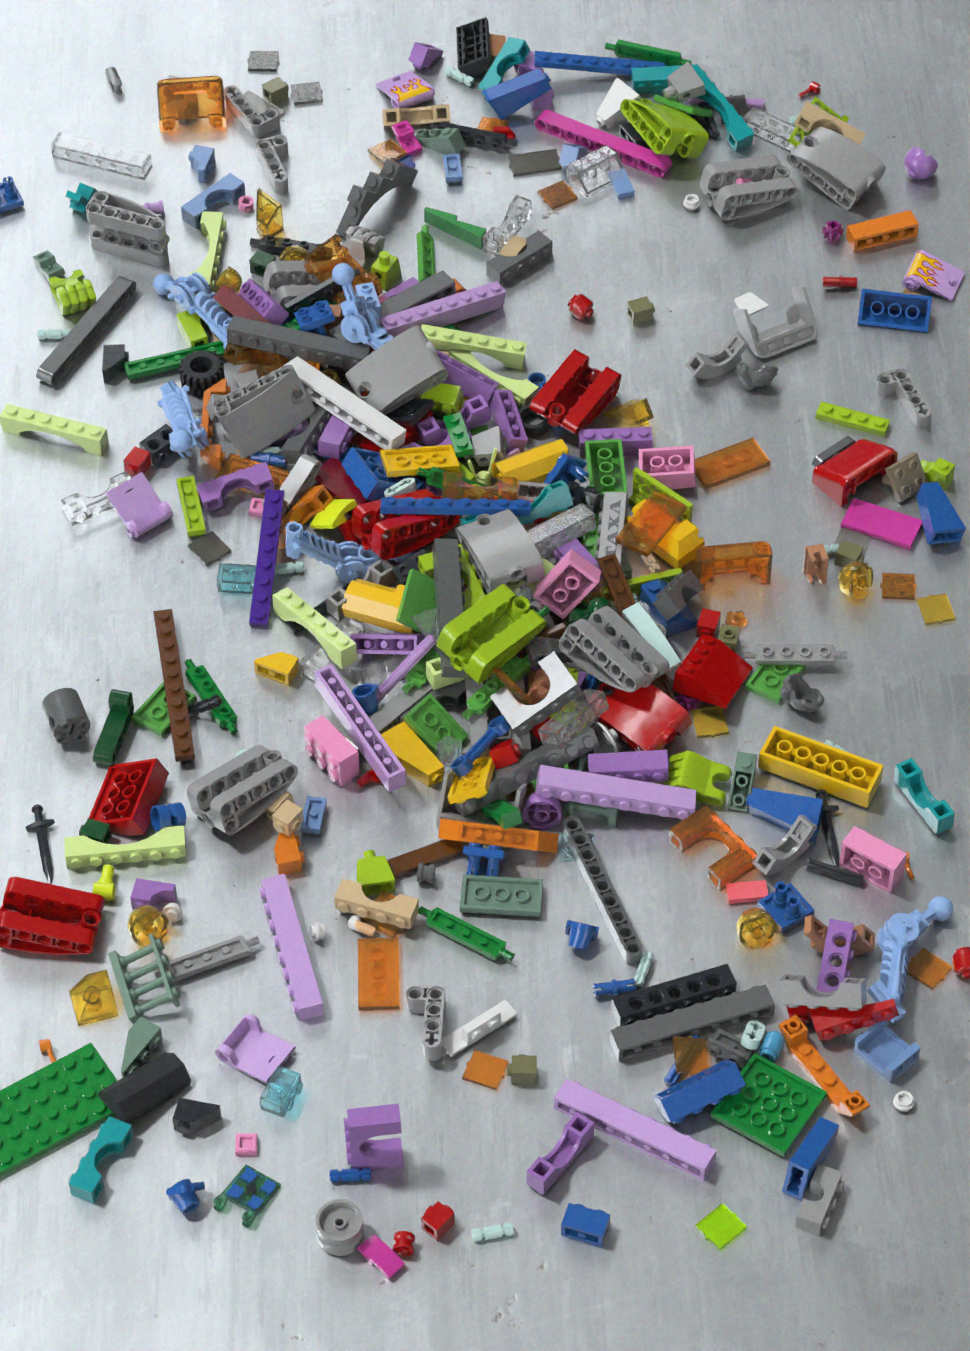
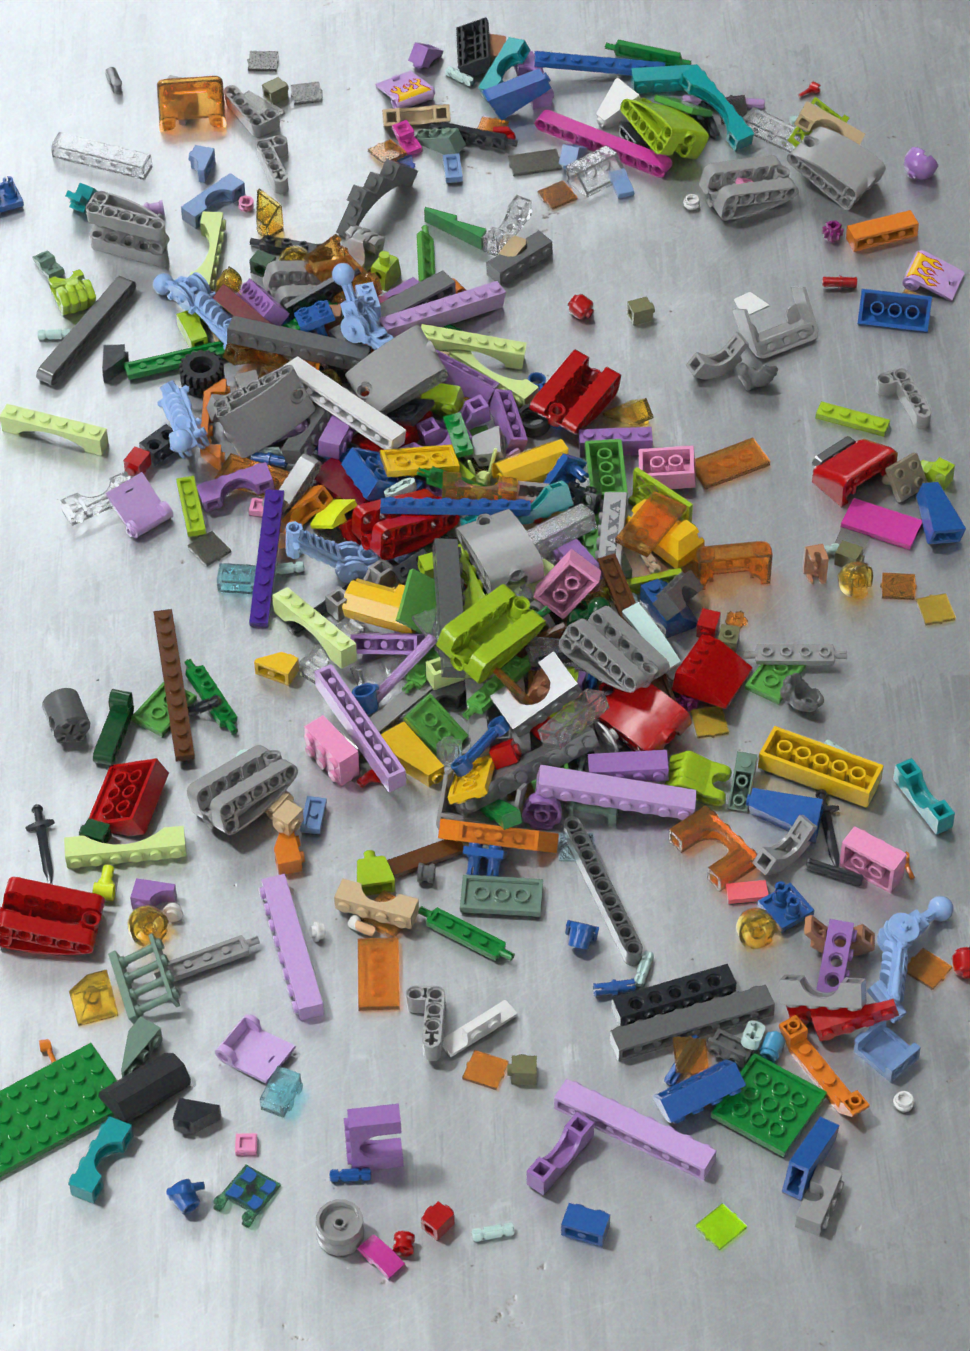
blue wheel [150,802,186,831] -> none
light grey torso [663,62,705,102] -> none

